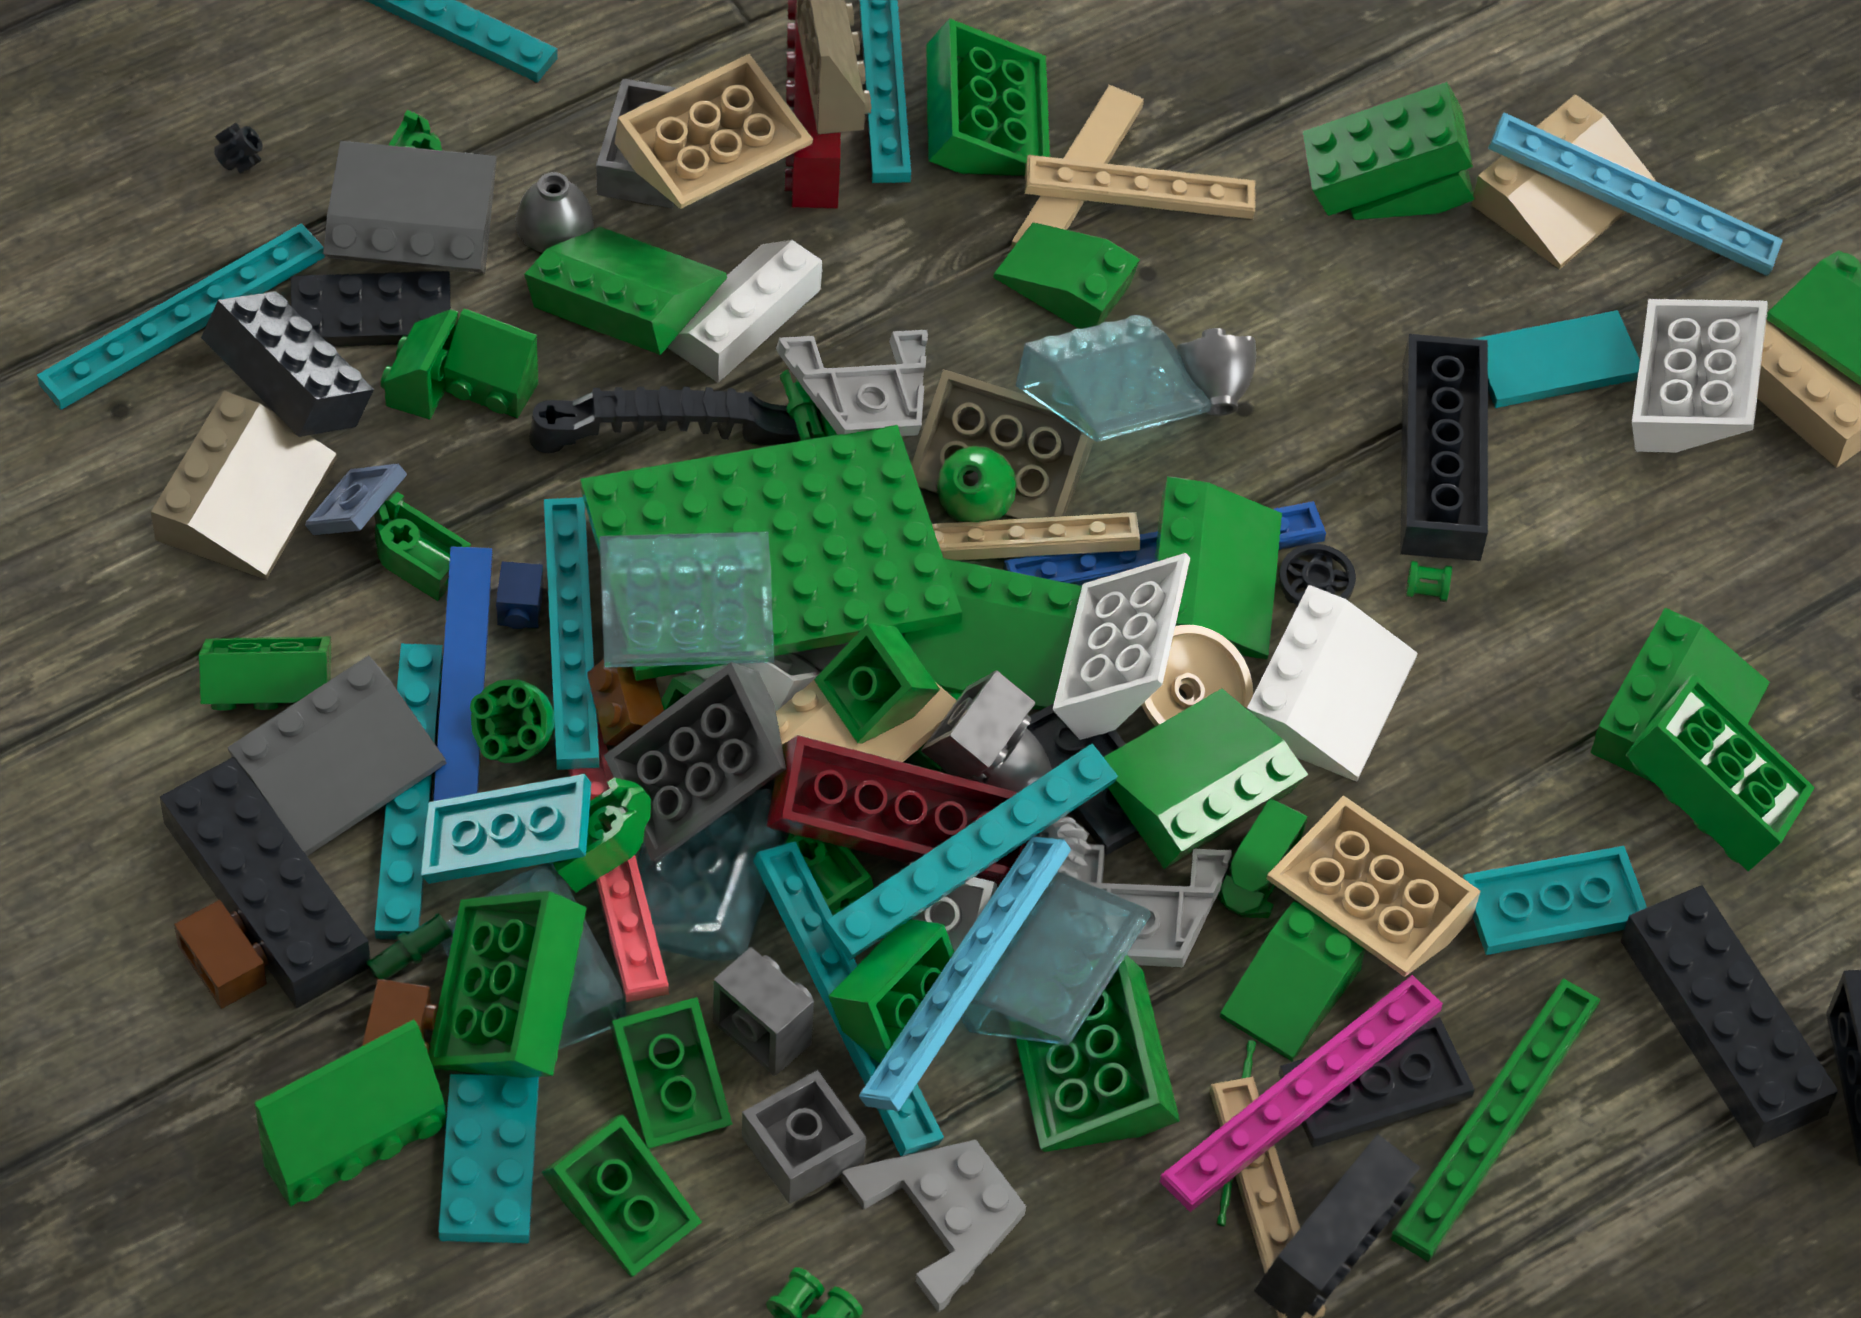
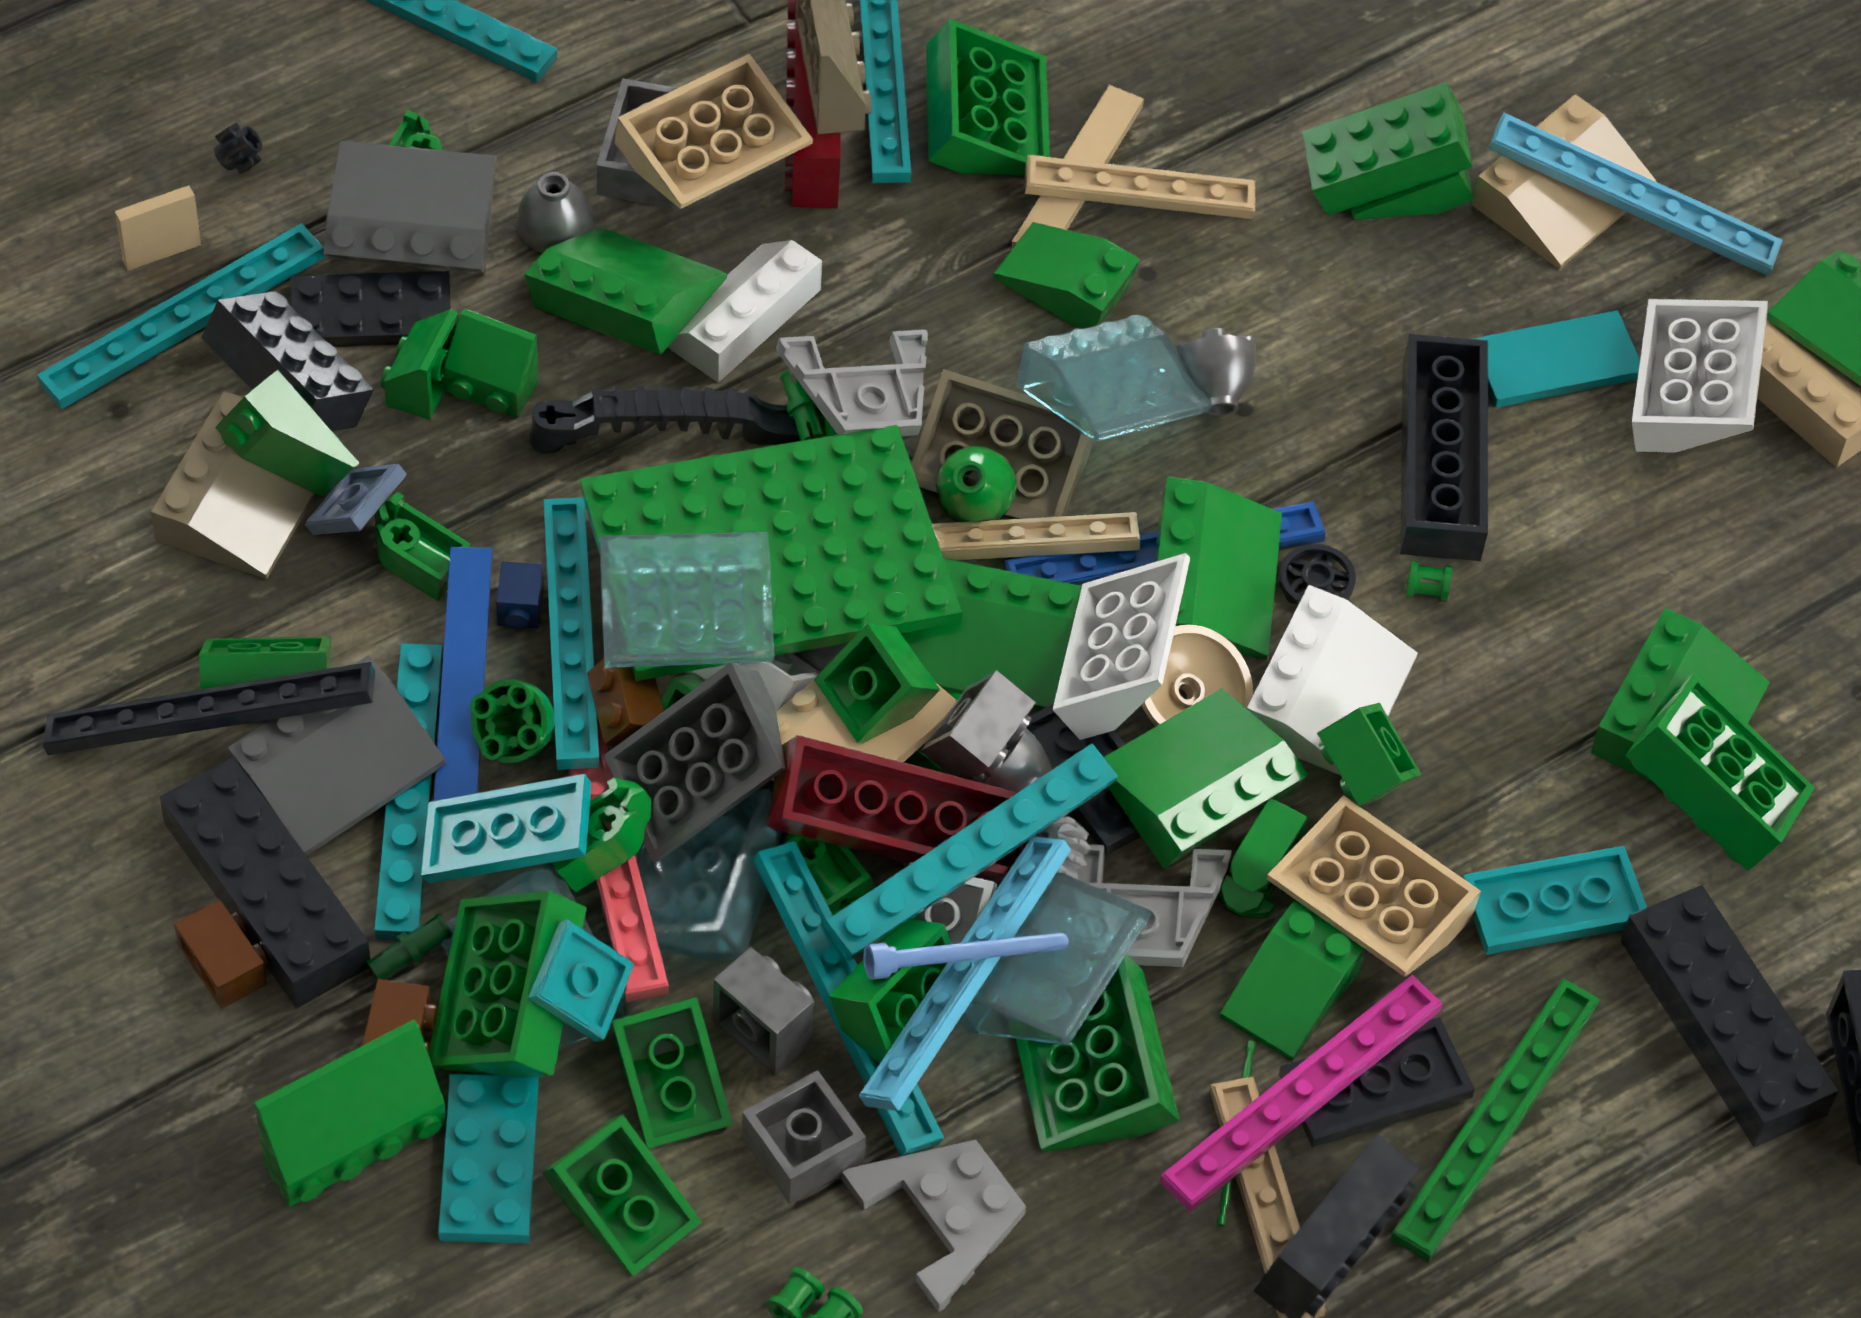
none -> black tile [43,662,375,755]
none -> tan tile [115,186,201,271]
none -> green slope [215,370,359,497]
none -> teal tile [528,920,634,1042]
none -> medium blue piece [864,933,1069,980]
none -> green brick [1317,702,1422,806]

